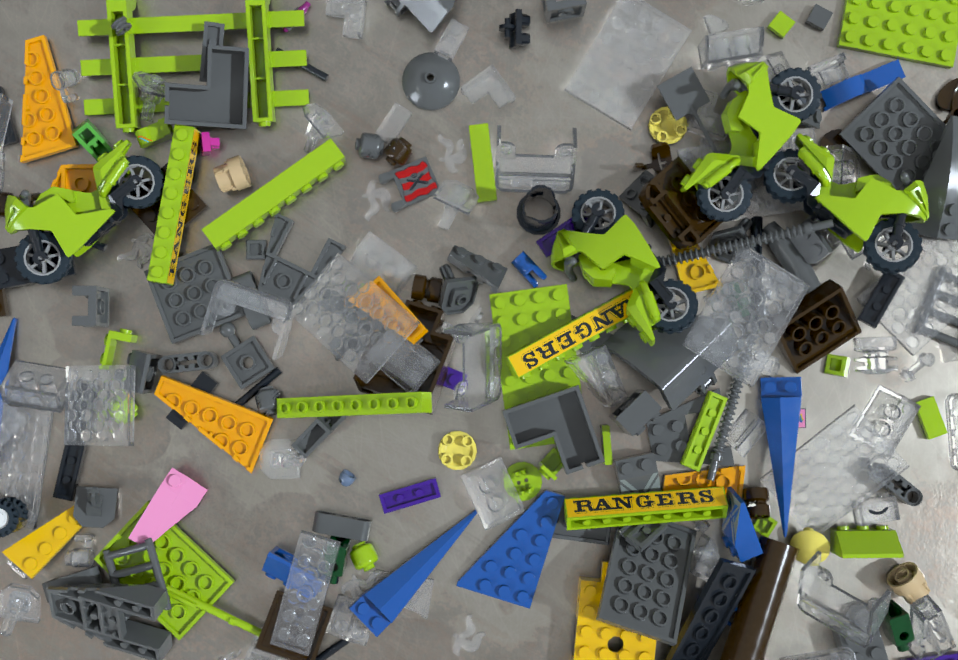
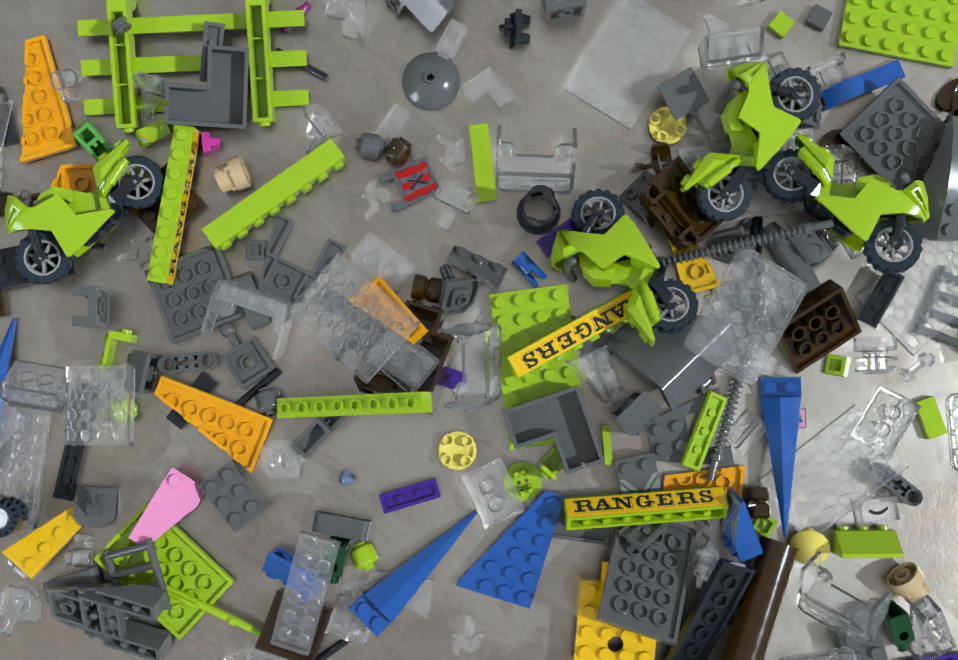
none -> dark grey brick [199,459,271,533]

